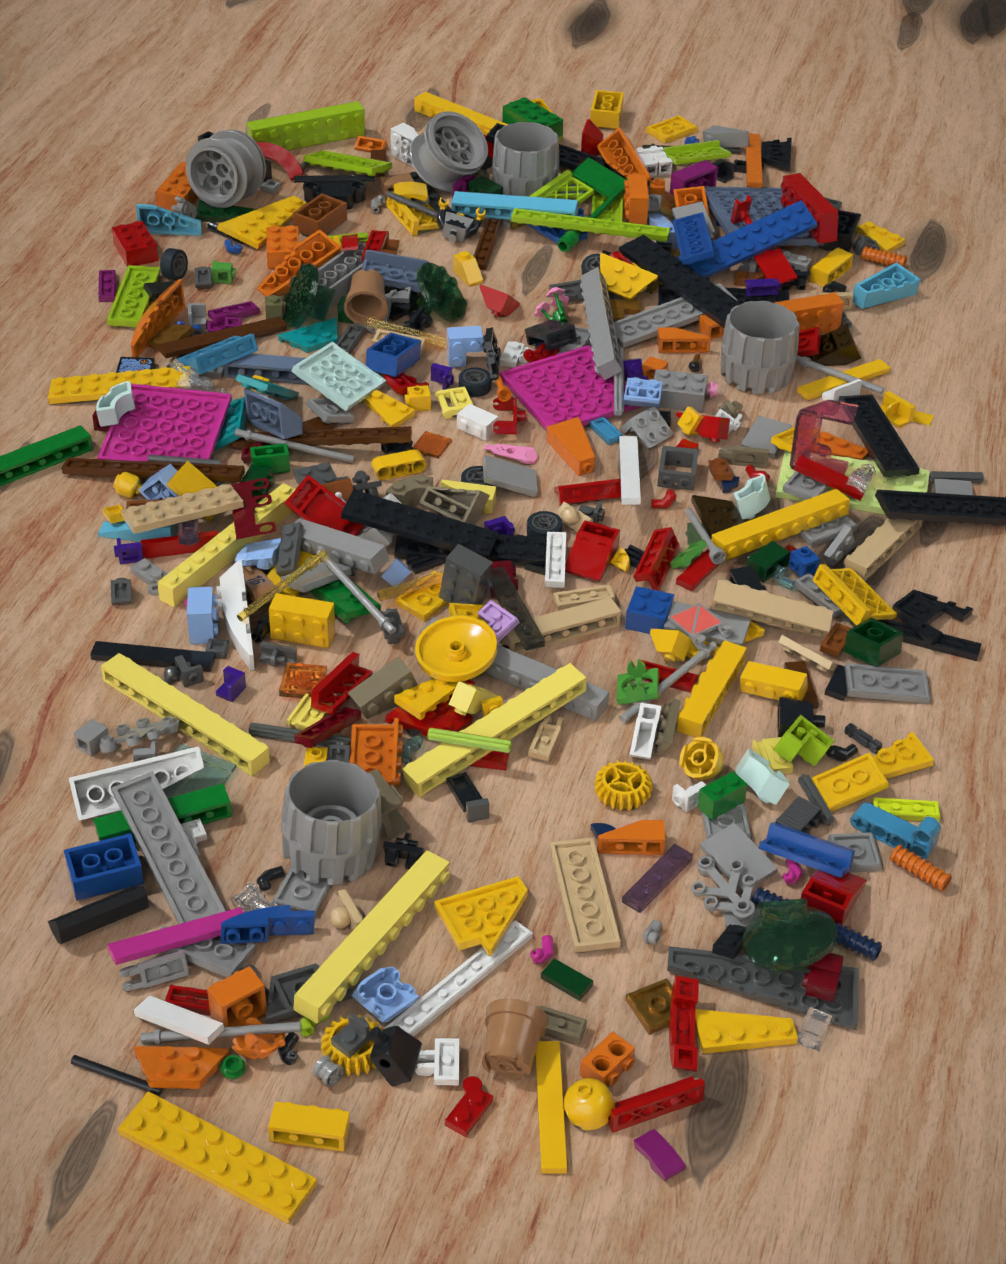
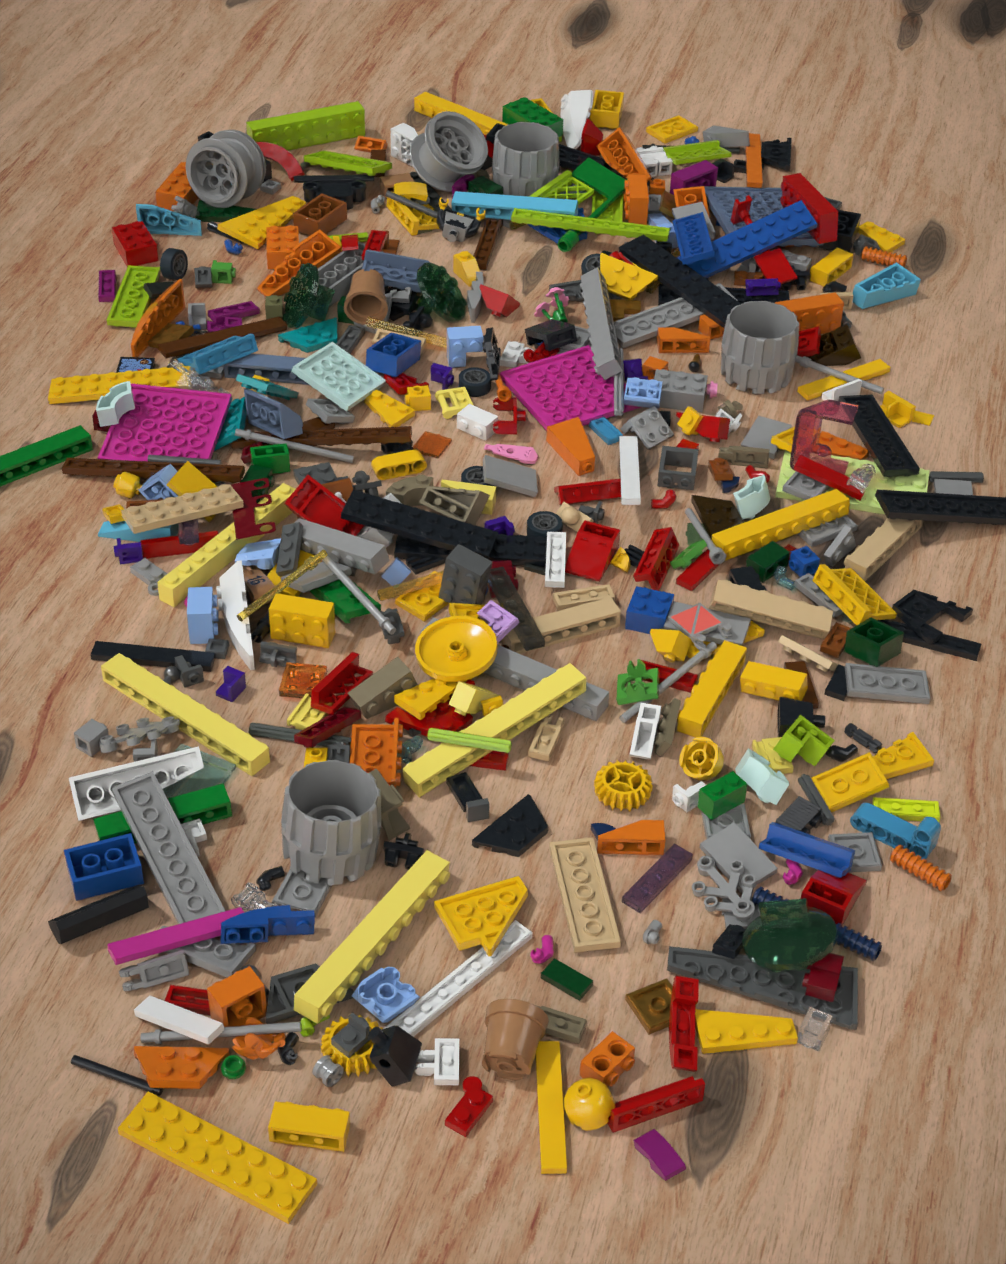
dark grey bracket [111,578,132,605] -> none
tan tile [329,889,363,931] -> none
none -> light grey slope [467,272,484,323]
none -> black wing [472,794,548,857]
none -> white wedge [560,90,593,149]

